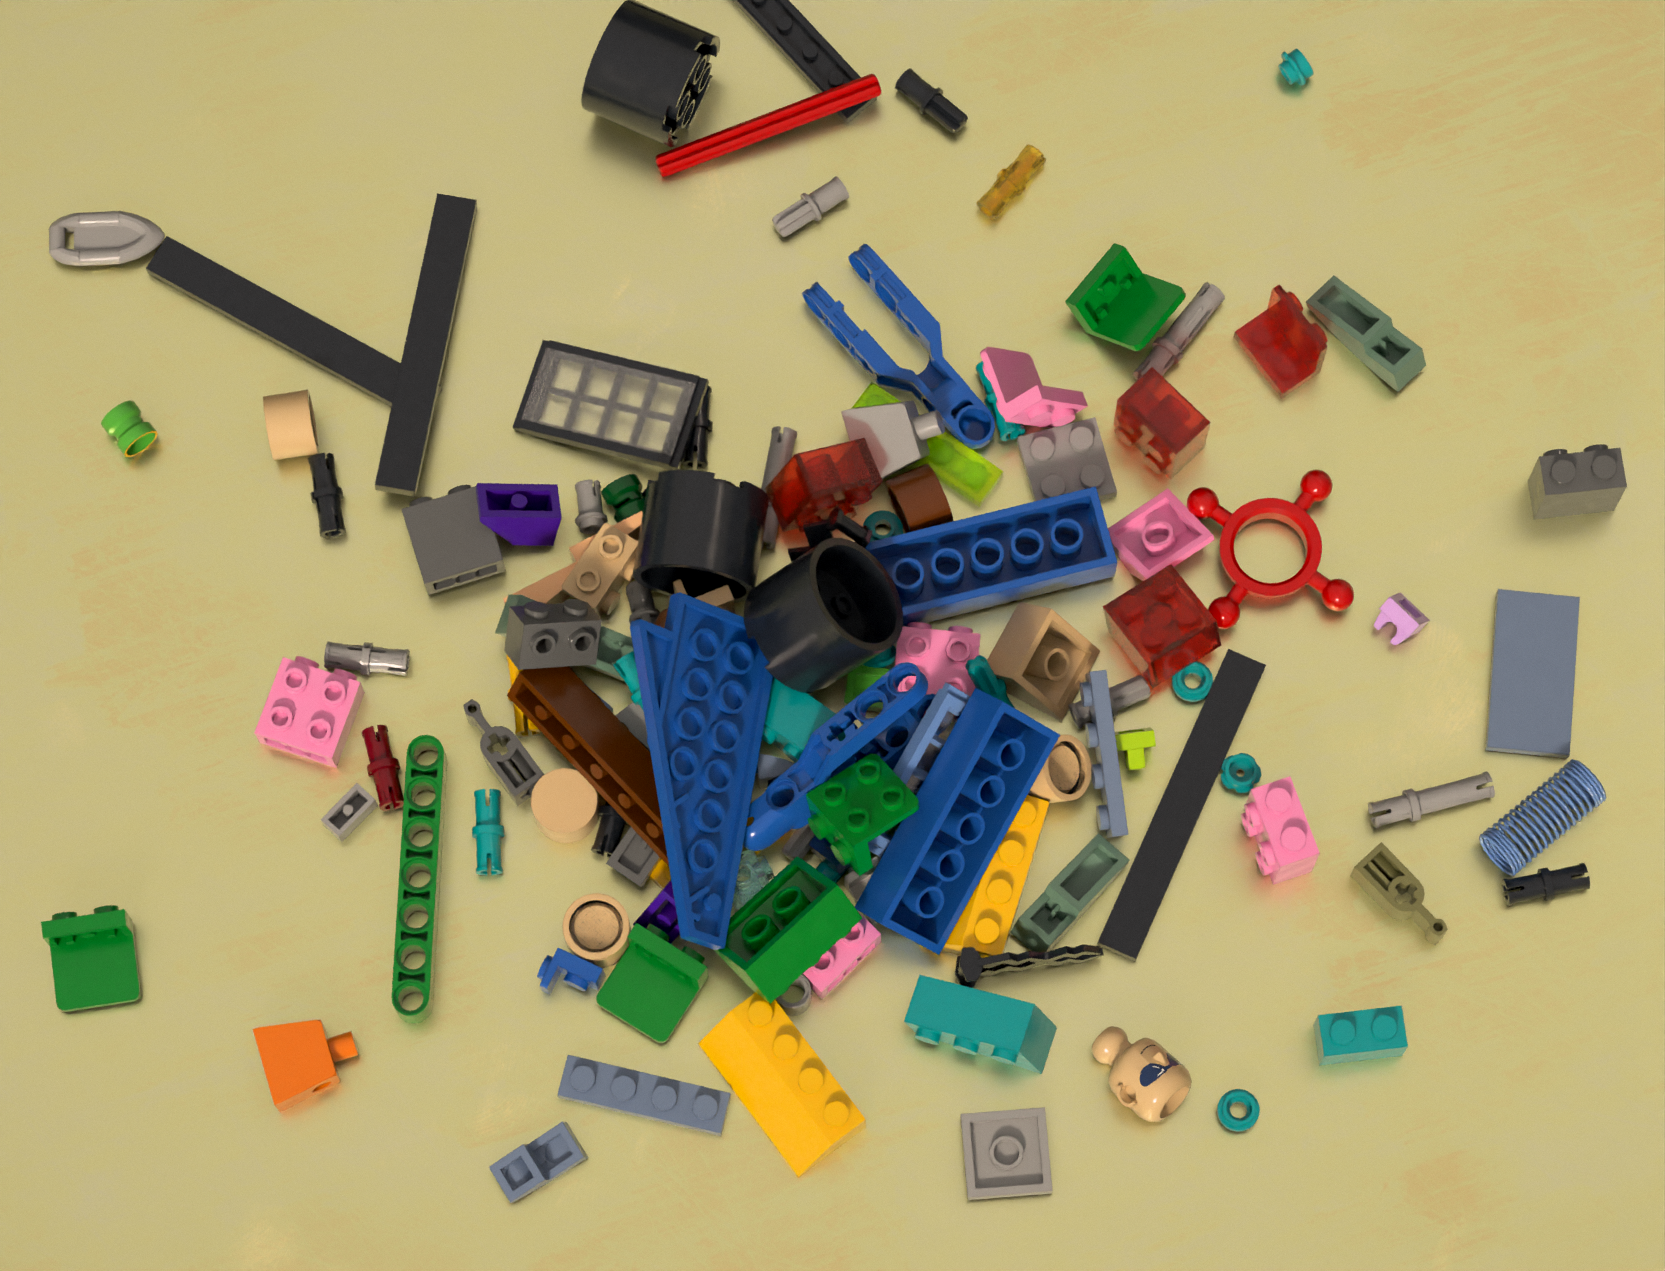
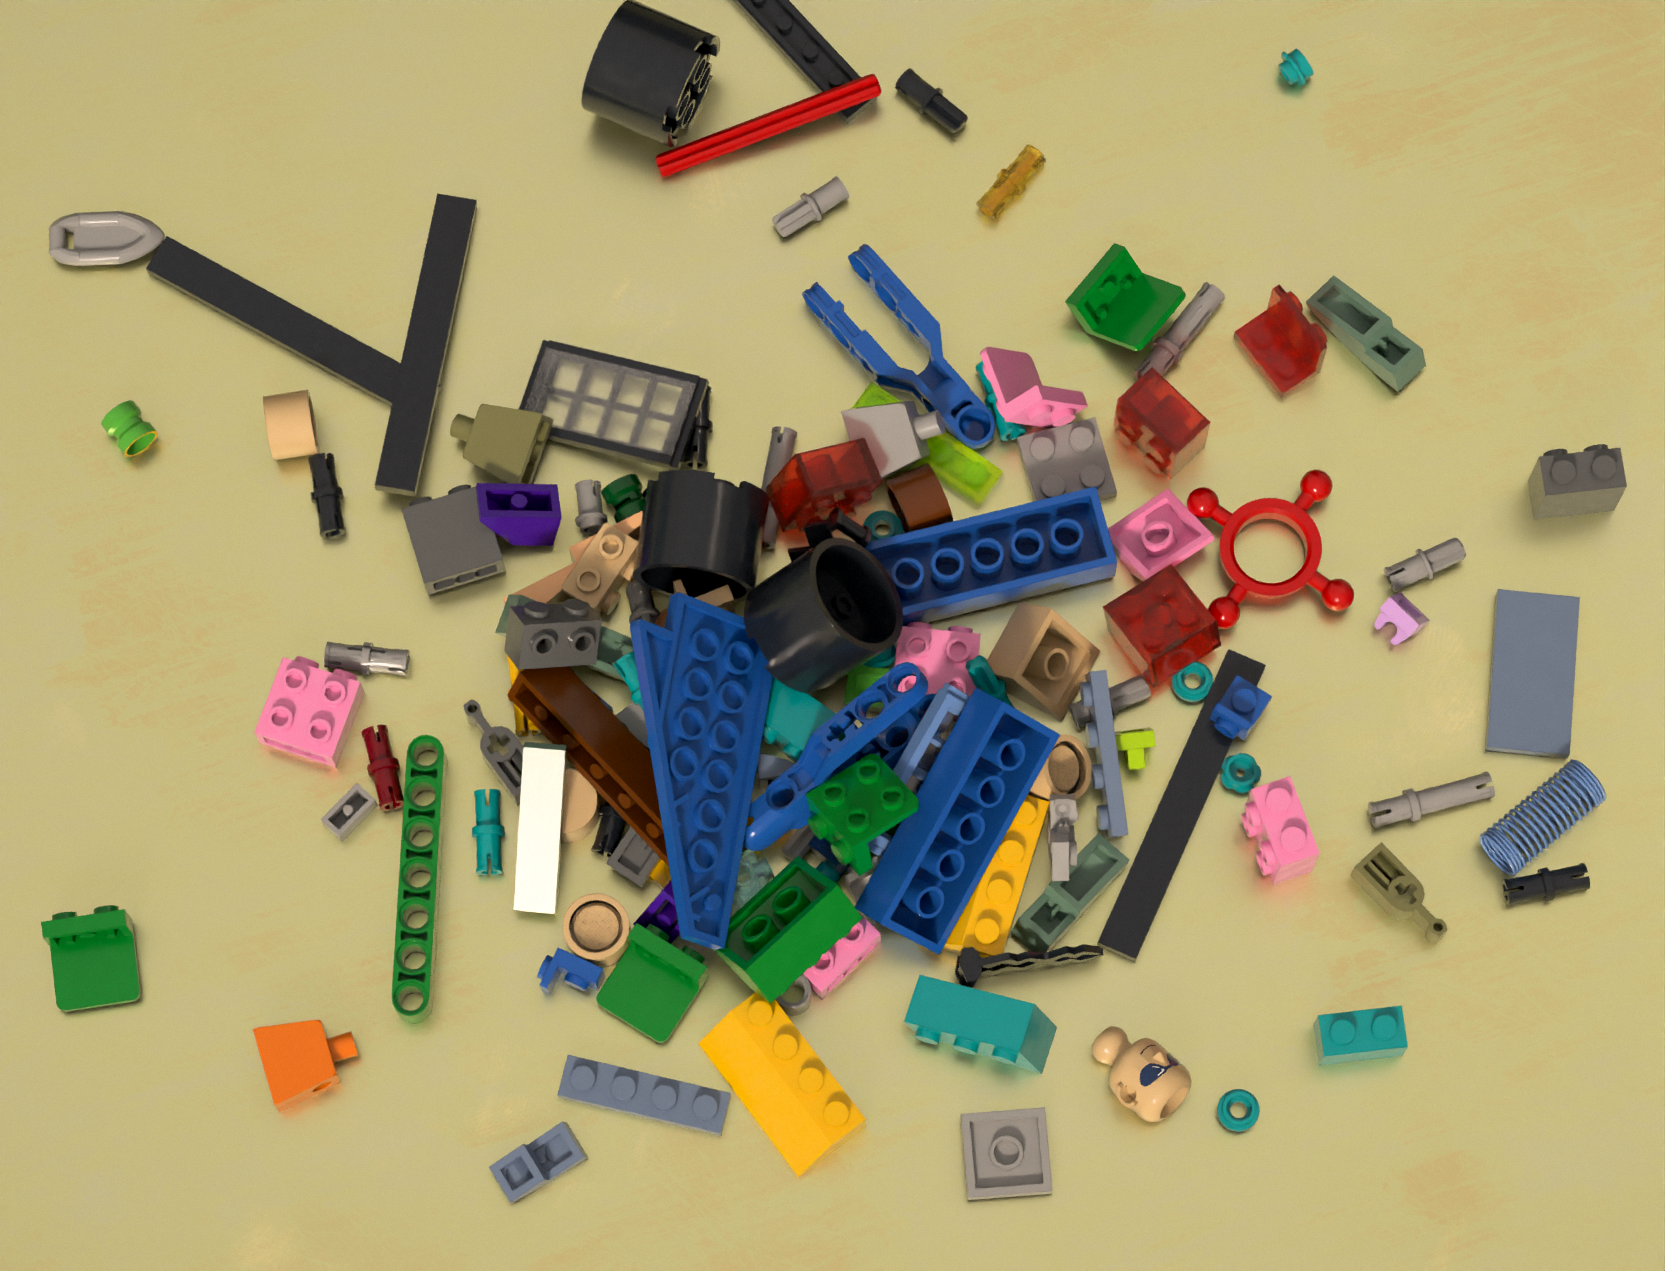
none -> olive torso [450,404,554,484]
none -> slope [514,742,567,914]
none -> light grey hinge [1048,794,1078,881]
none -> blue bracket [1210,675,1272,740]
none -> light grey axle [1384,538,1466,592]

